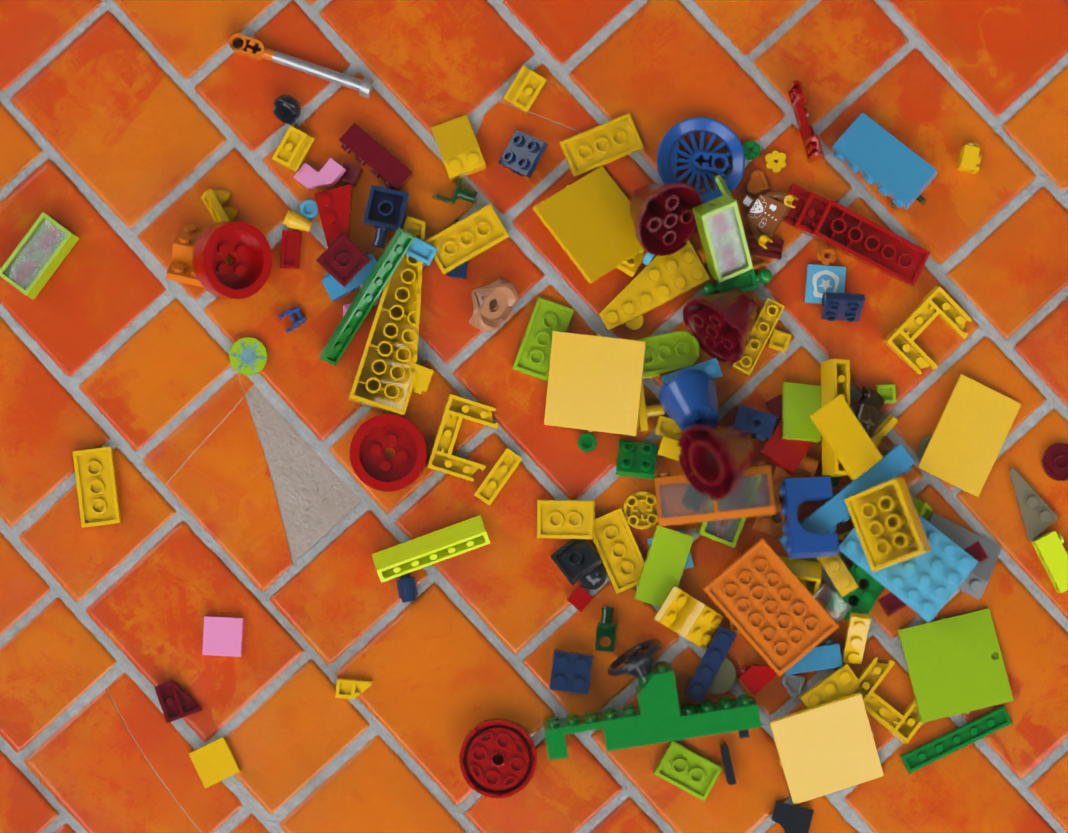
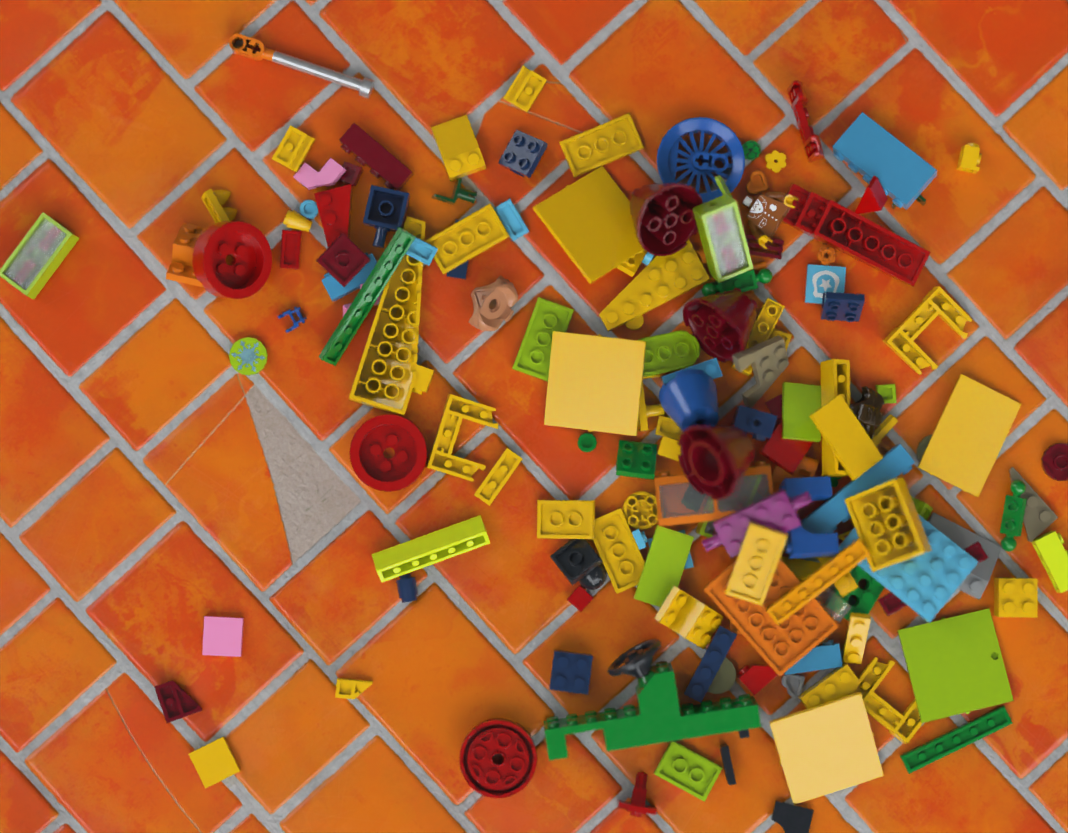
yellow plate [72,447,121,528] -> none
black hair [273,94,301,125] -> none
dark green bracket [595,607,617,652] -> none
none -> medium azure tile [494,199,529,241]
none -> red piece [617,772,657,817]
none -> medium azure plate [632,529,648,550]
none -> magenta plate [702,489,813,558]
none -> yellow tile [725,522,788,606]
none -> dark tan wing [732,335,789,408]
none -> light orange tile [766,538,871,625]
none -> red slope [854,176,888,214]
none -> yellow brick [994,577,1038,618]
none -> green plate [1000,480,1027,552]

